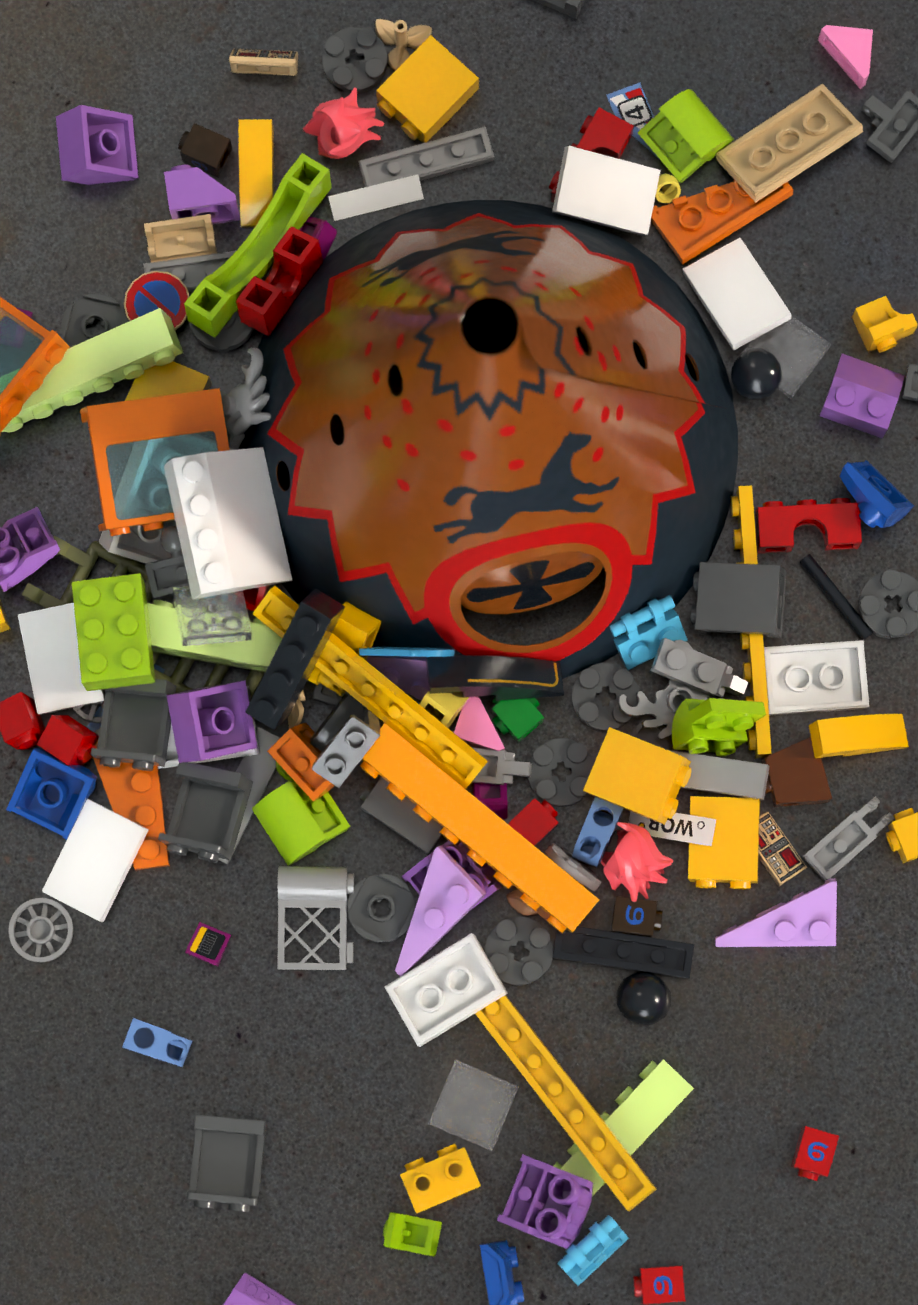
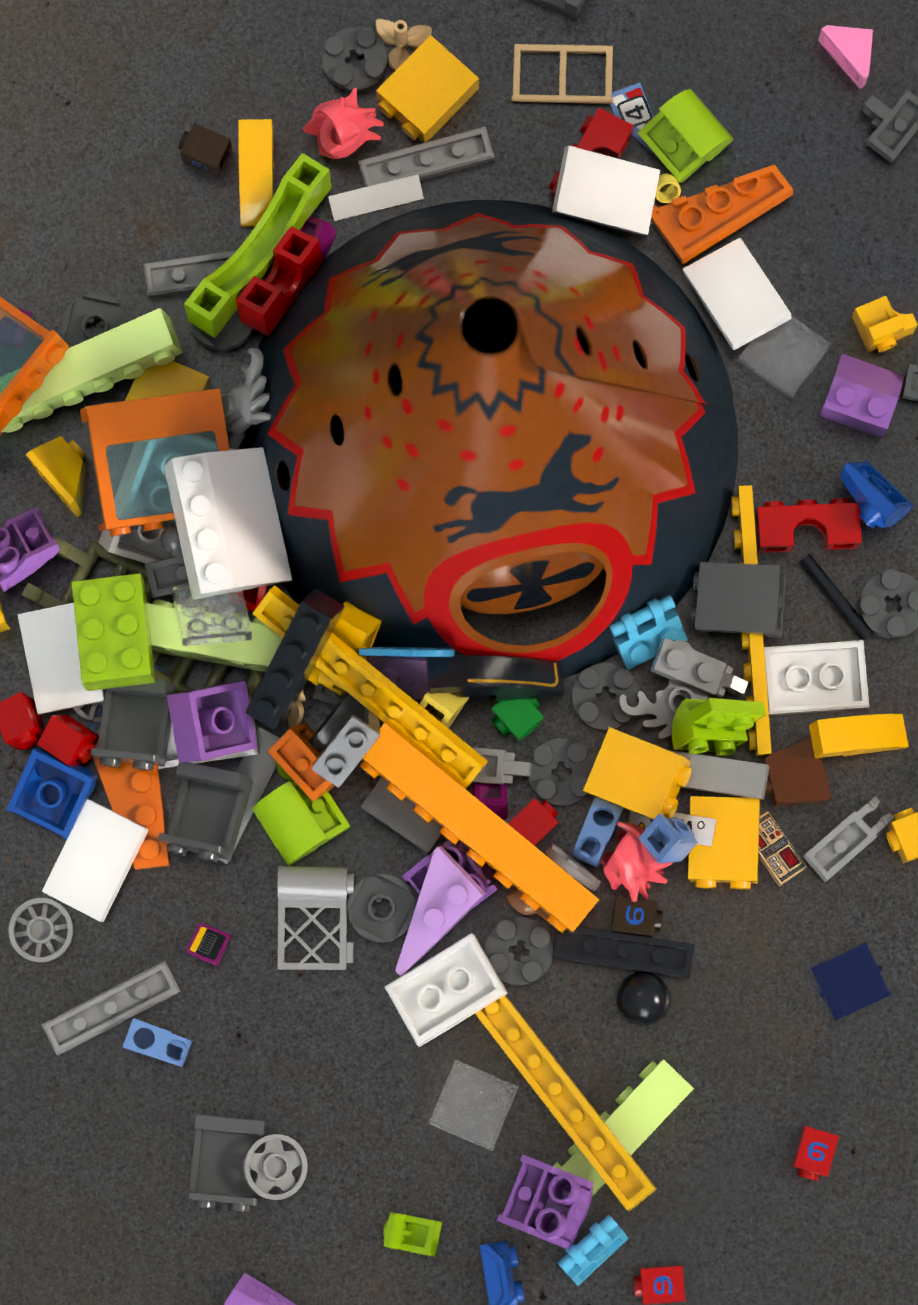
medium lavender slope [56,105,138,185] -> none
piece [124,271,190,331] -> none
tan hinge [144,214,217,263] -> none
medium lavender slope [164,165,240,224] -> none
tan slope [229,49,298,76] -> none
yellow brick [400,1144,481,1214] -> none
bright pink slope [454,696,505,752] -> none
lavender wing [715,878,837,947] -> none
tan tile [716,83,863,203] -> none
black hair [731,348,782,400] -> none
none -> yellow slope [26,436,87,518]
none -> light grey tile [41,961,181,1056]
none -> light grey wheel [242,1134,308,1200]
none -> tan window [511,44,613,104]
none -> medium blue brick [638,814,698,863]
none -> clear blue piece [811,944,890,1020]

